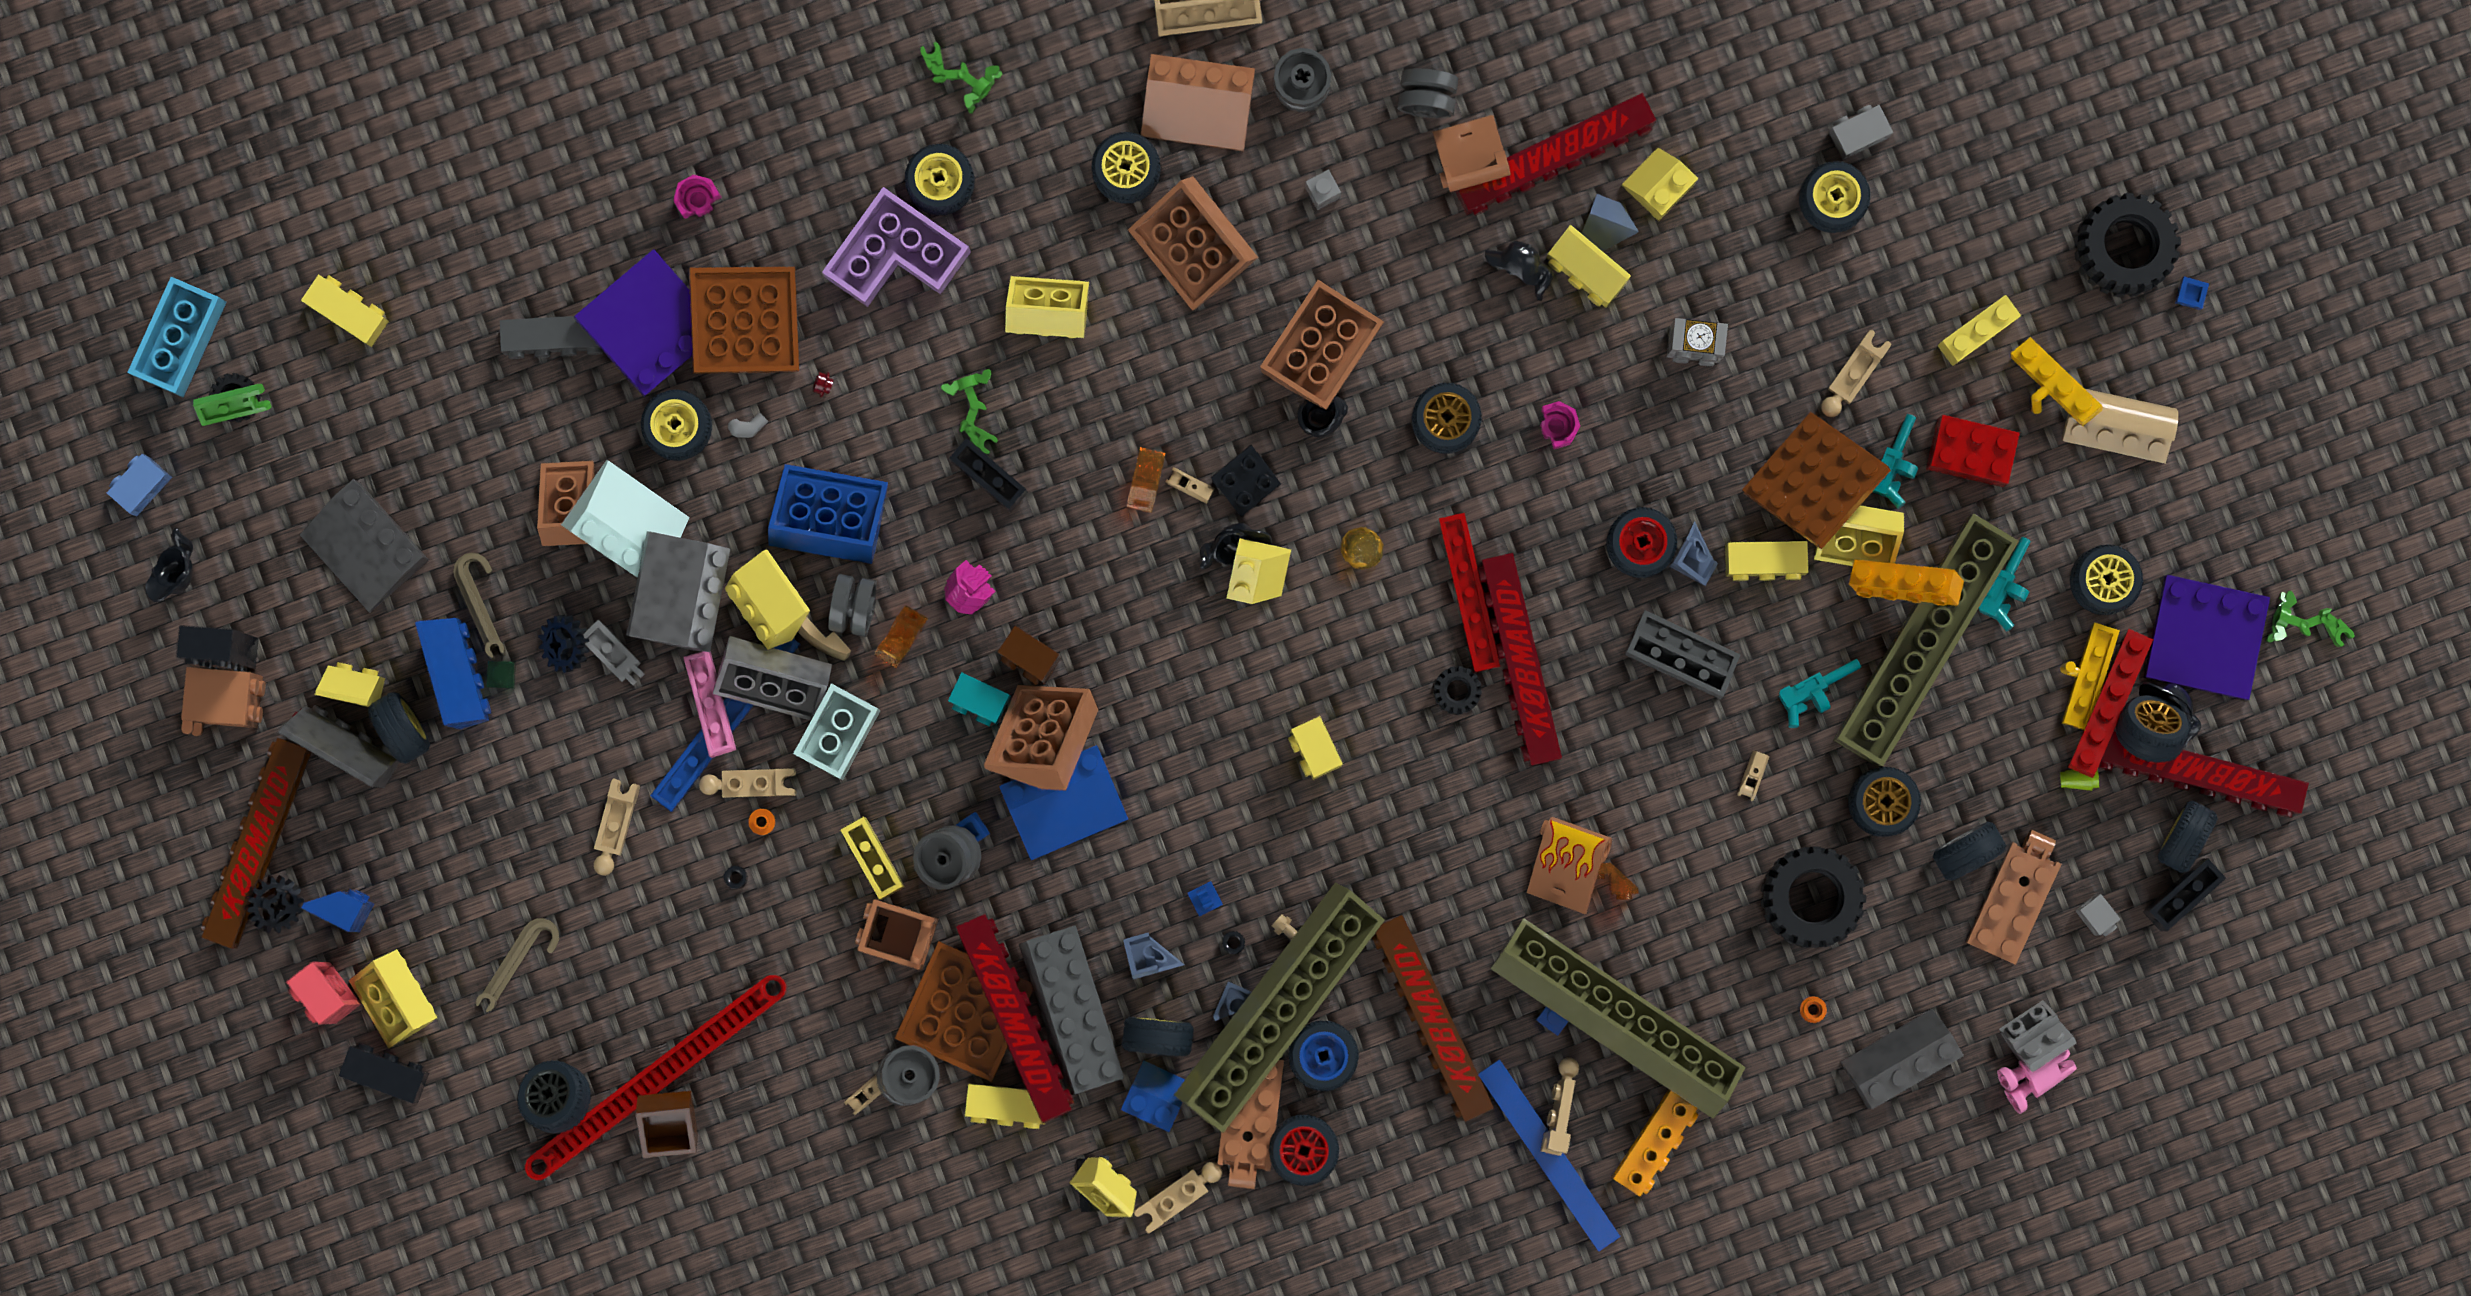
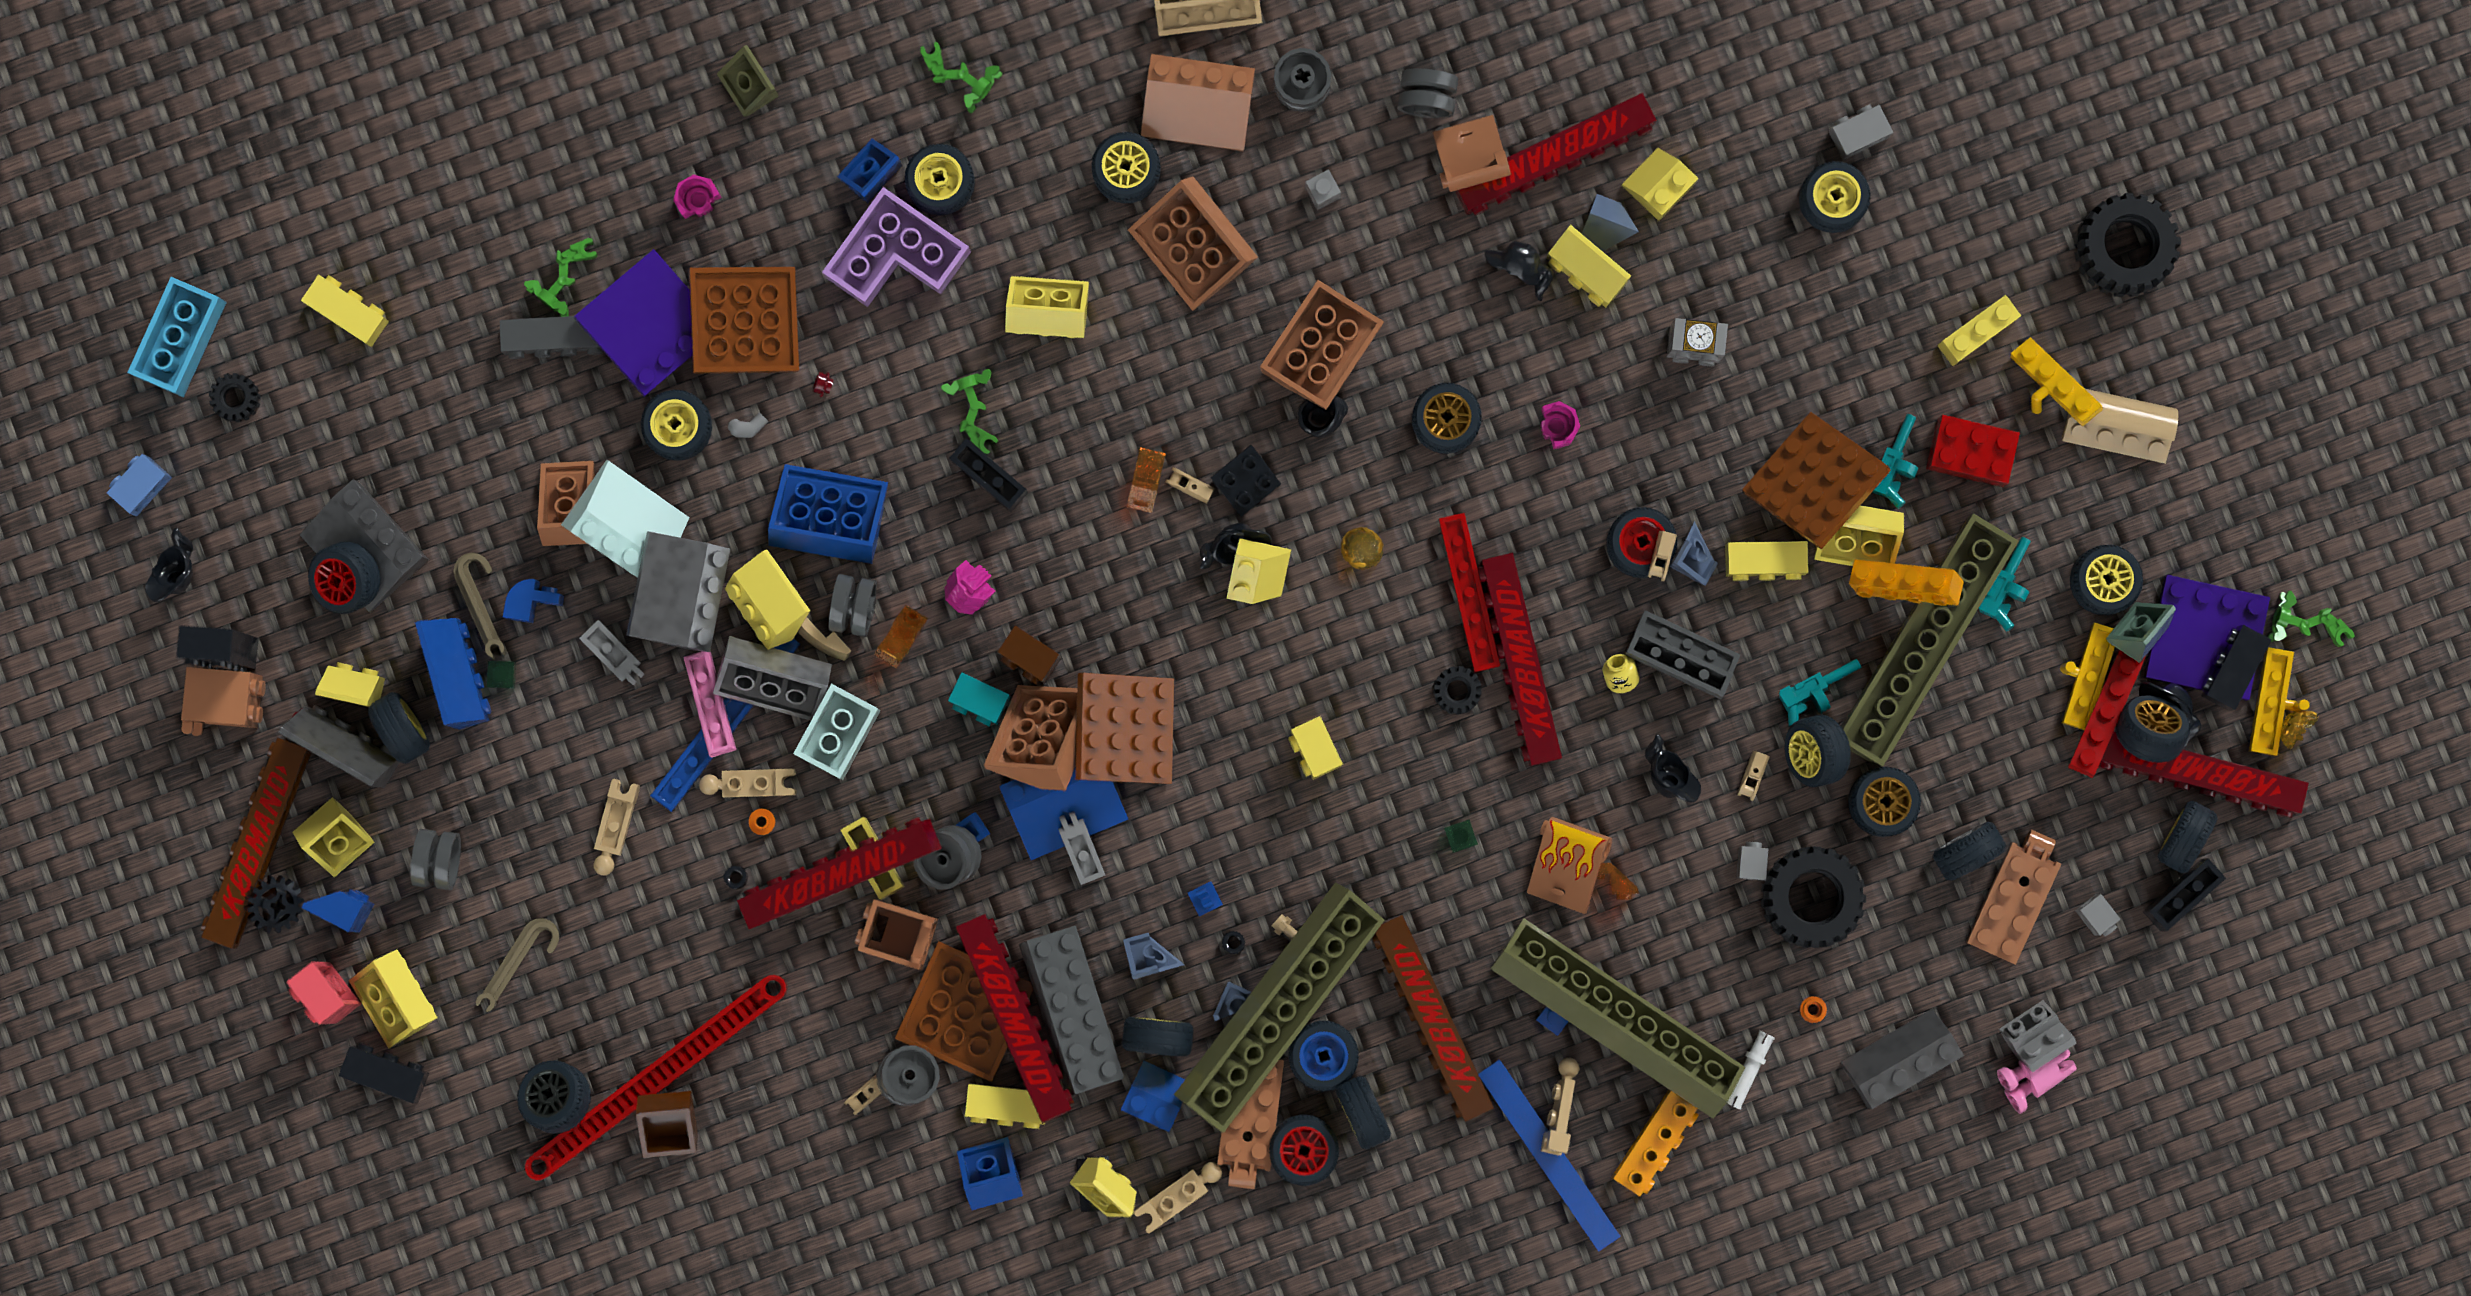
bright green hinge [193,384,272,426] -> none
black gear [538,614,590,673] -> none
tan plate [1821,330,1891,417] -> none
lime cone [2060,769,2099,791] -> none
blue plate [2175,277,2209,310] -> none
none -> light yellow slope [292,797,375,878]
none -> black wheel [308,542,381,614]
none -> dark grey wheel [411,829,461,890]
none -> blue brick [503,579,564,623]
none -> bright green piece [524,238,598,317]
none -> olive slope [717,45,779,117]
none -> dark red brick [737,817,942,929]
none -> blue slope [837,138,902,204]
none -> blue slope [957,1137,1023,1210]
none -> light grey hinge [1058,811,1105,885]
none -> dark orange plate [1075,673,1174,784]
none -> black wheel [1335,1076,1391,1150]
none -> clear green plate [1444,820,1478,853]
none -> light yellow head [1602,654,1640,693]
none -> black hair [1645,734,1701,803]
none -> tan bar [1648,531,1677,581]
none -> white pin [1727,1030,1775,1110]
none -> light grey brick [1736,842,1769,881]
none -> black wheel [1784,715,1851,787]
none -> sand green slope [2106,602,2176,663]
none -> black brick [2201,625,2272,711]
none -> yellow plate [2249,647,2310,756]
none -> clear yellow hair [2280,711,2319,749]

